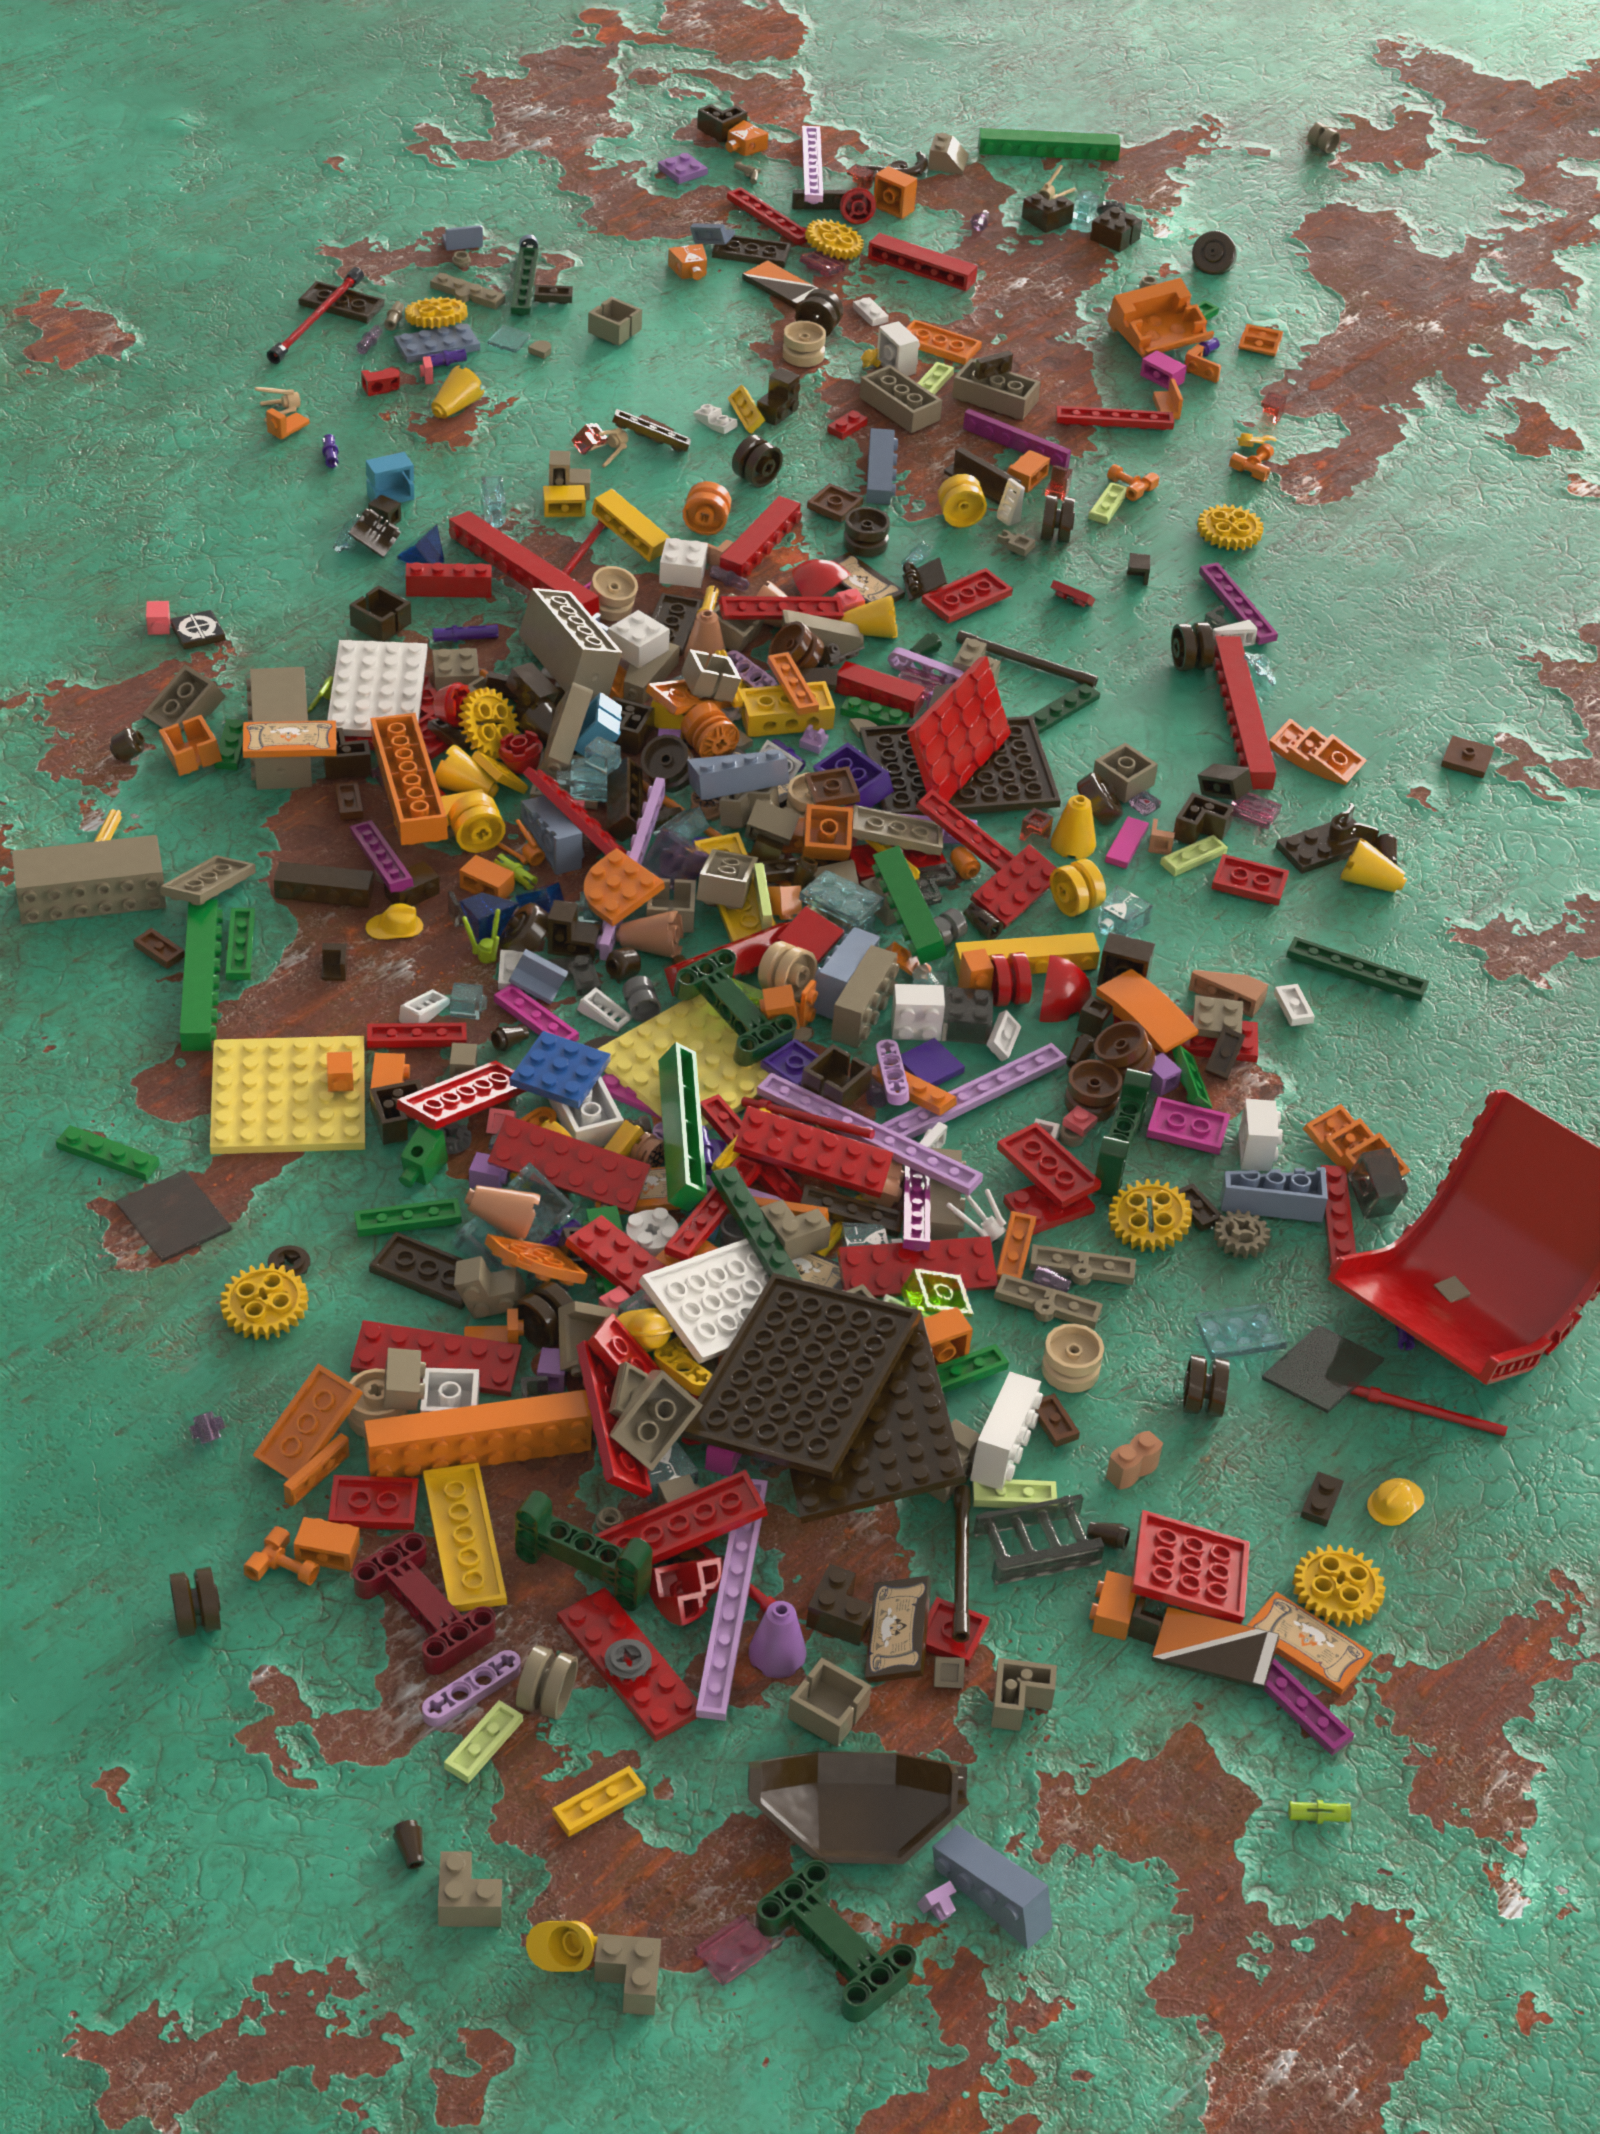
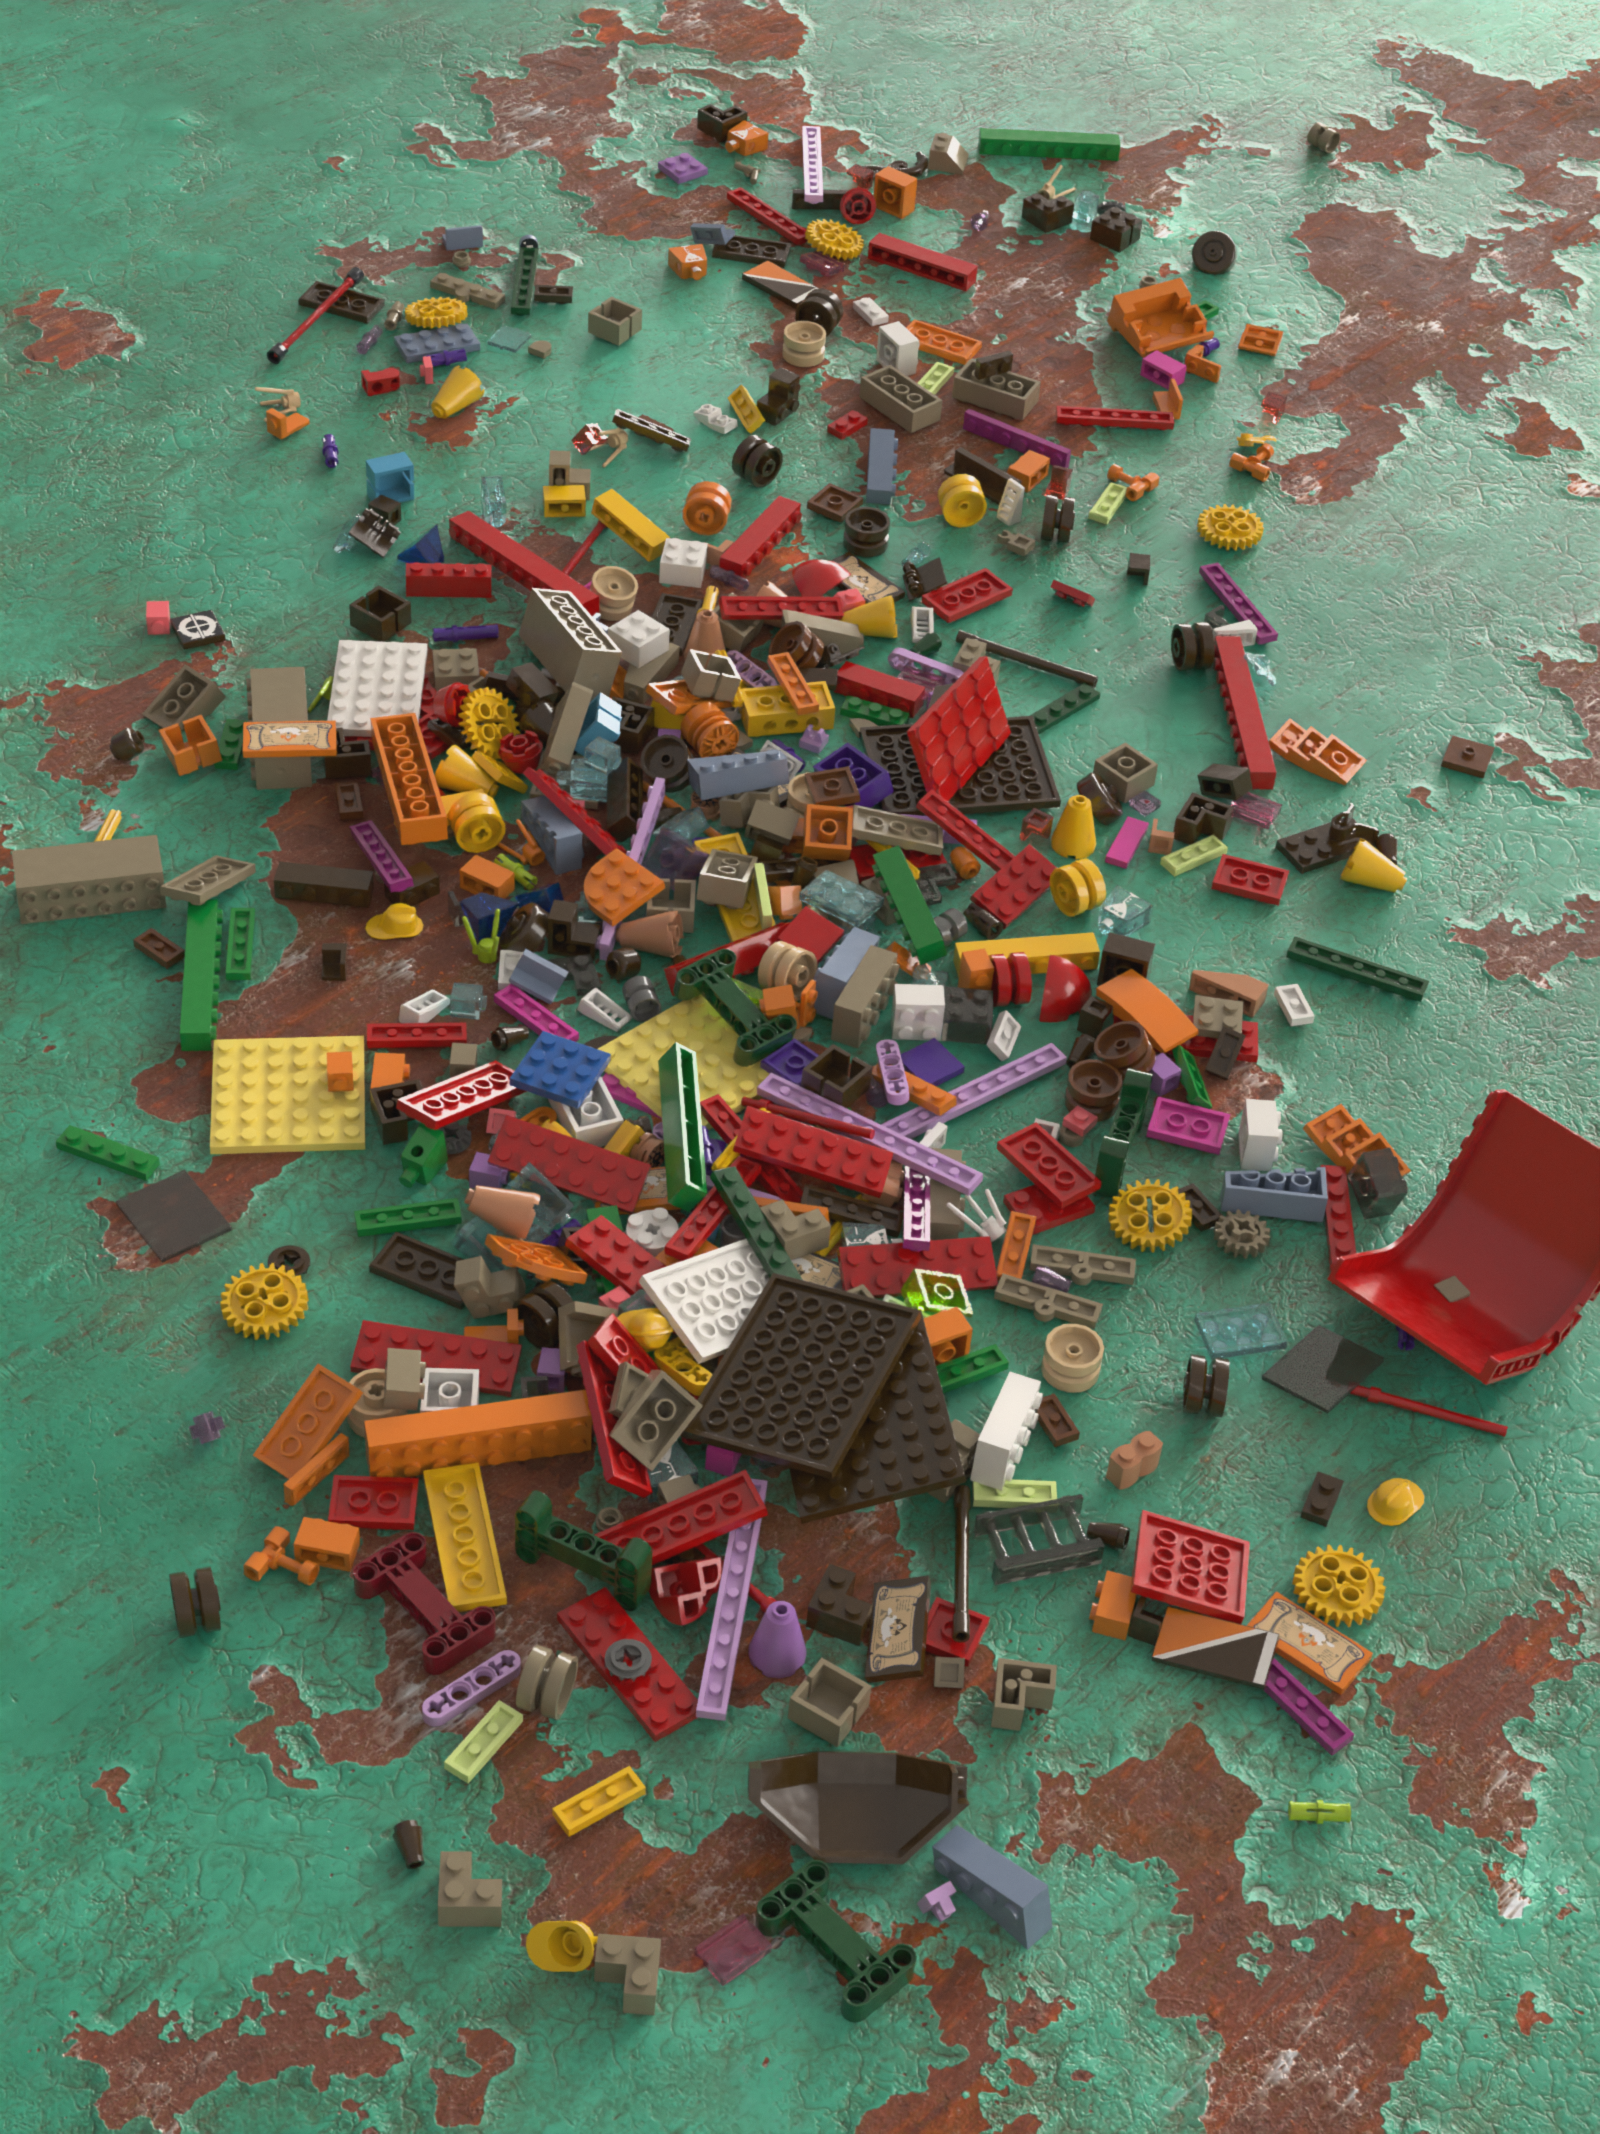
yellow plant [861,348,881,368] -> none
none -> white slope [910,606,934,643]

